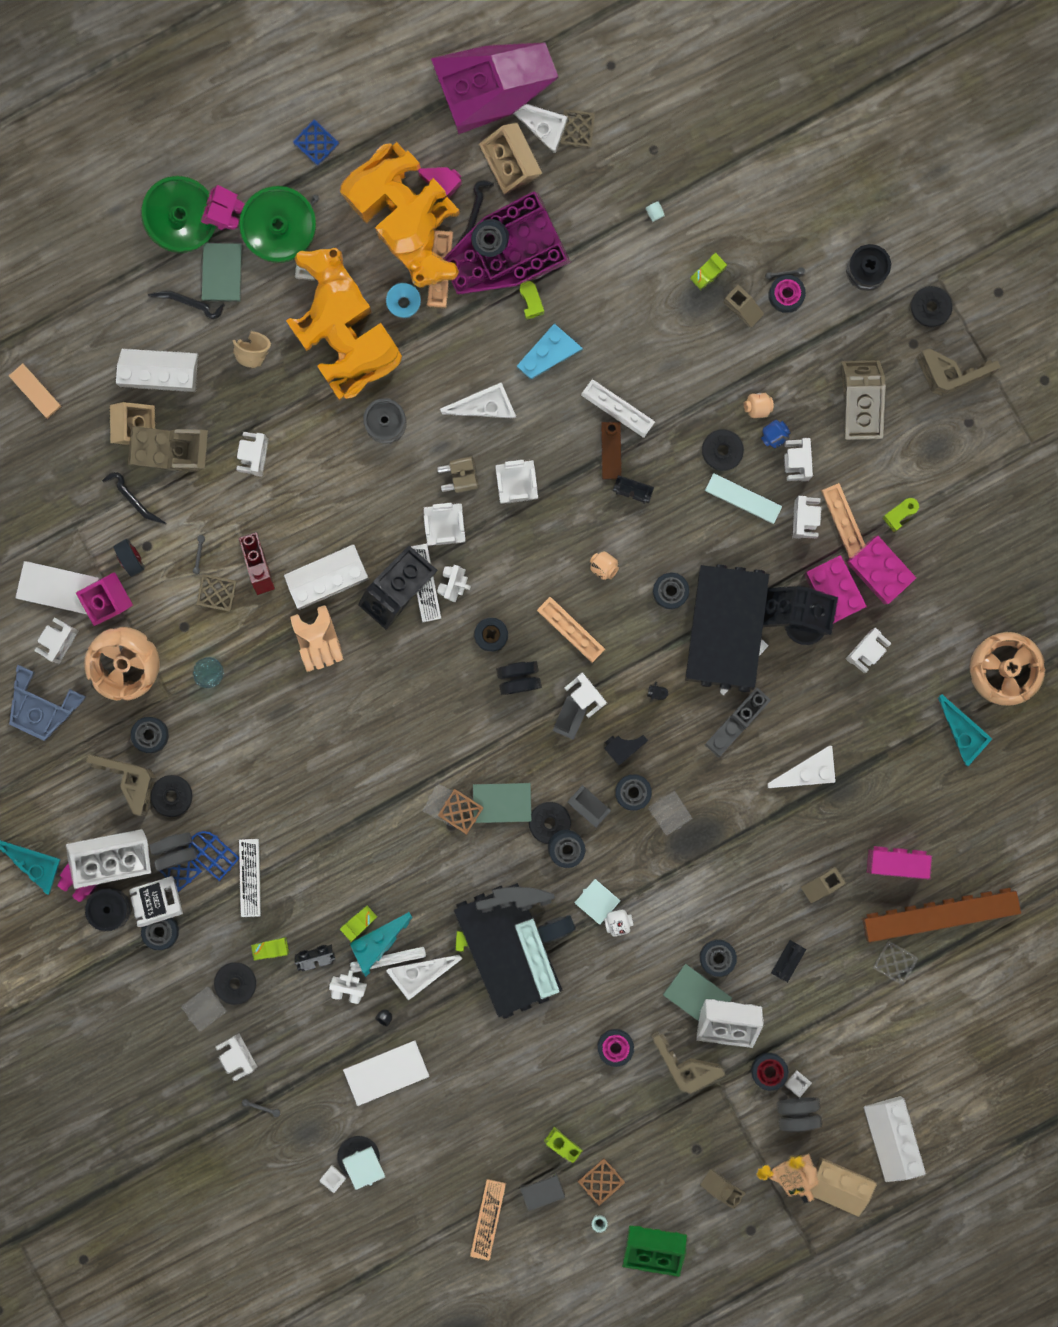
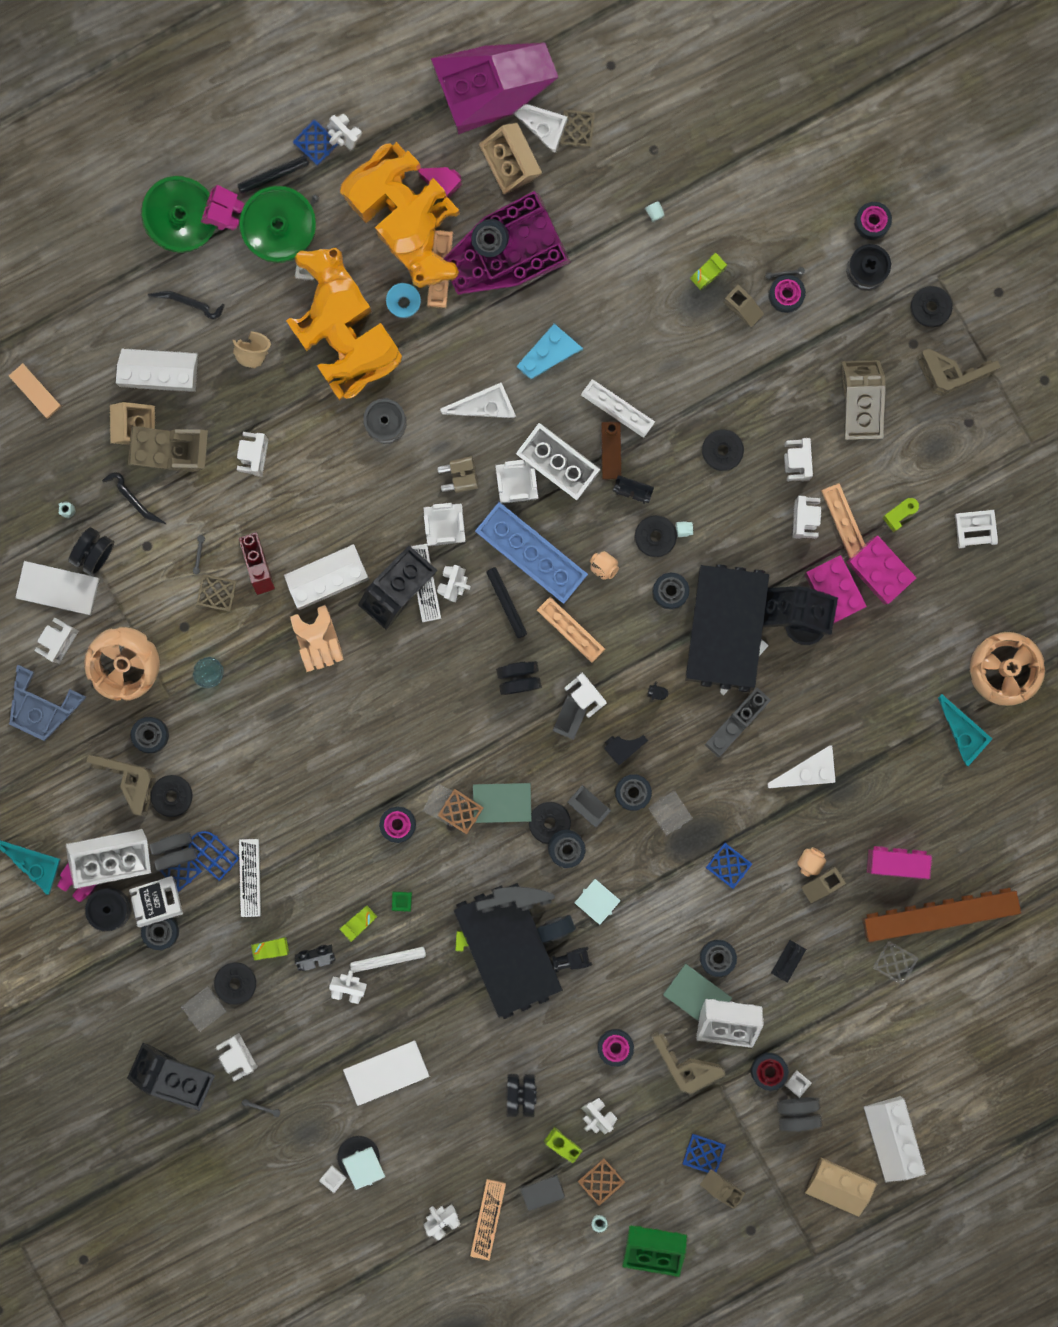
dark pink slope [76,572,133,626] -> none
black wheel [113,539,145,577] -> none
sand green tile [202,243,242,301] -> none
teal wing [349,912,412,976] -> none
black hinge [375,1009,392,1026] -> none
white wing [386,954,462,1000] -> none
black piece [456,180,494,245] -> none
black bush [474,618,508,652] -> none
light aqua tile [515,919,560,999] -> none
lime leg [520,281,544,320] -> none
white head [604,909,633,937] -> none
light aqua tile [705,473,782,524] -> none
light nougat head [744,393,774,418] -> none
light nougat torso [757,1154,818,1203] -> none
blue head [761,420,791,448] -> none
white panel [846,628,891,673] -> none
none -> light aqua hose [58,502,75,518]
none -> black wheel [68,527,115,577]
none -> black bracket [127,1043,215,1111]
none -> black axle [237,155,309,194]
none -> white hips [327,114,362,151]
none -> wheel [379,806,416,843]
none -> green tile [392,891,412,912]
none -> white hips [423,1204,460,1240]
none -> medium blue plate [475,502,588,604]
none -> black axle [486,567,527,639]
none -> black wheel [507,1074,537,1117]
none -> white slope [516,423,601,500]
none -> black connector [552,946,592,973]
none -> white hips [581,1098,617,1134]
none -> black wheel [635,515,677,557]
none -> light aqua hose [676,521,693,537]
none -> blue window [682,1133,726,1173]
none -> blue window [706,843,752,889]
none -> light nougat head [797,847,826,877]
none -> wheel [855,202,892,240]
none -> white plate [955,510,998,548]

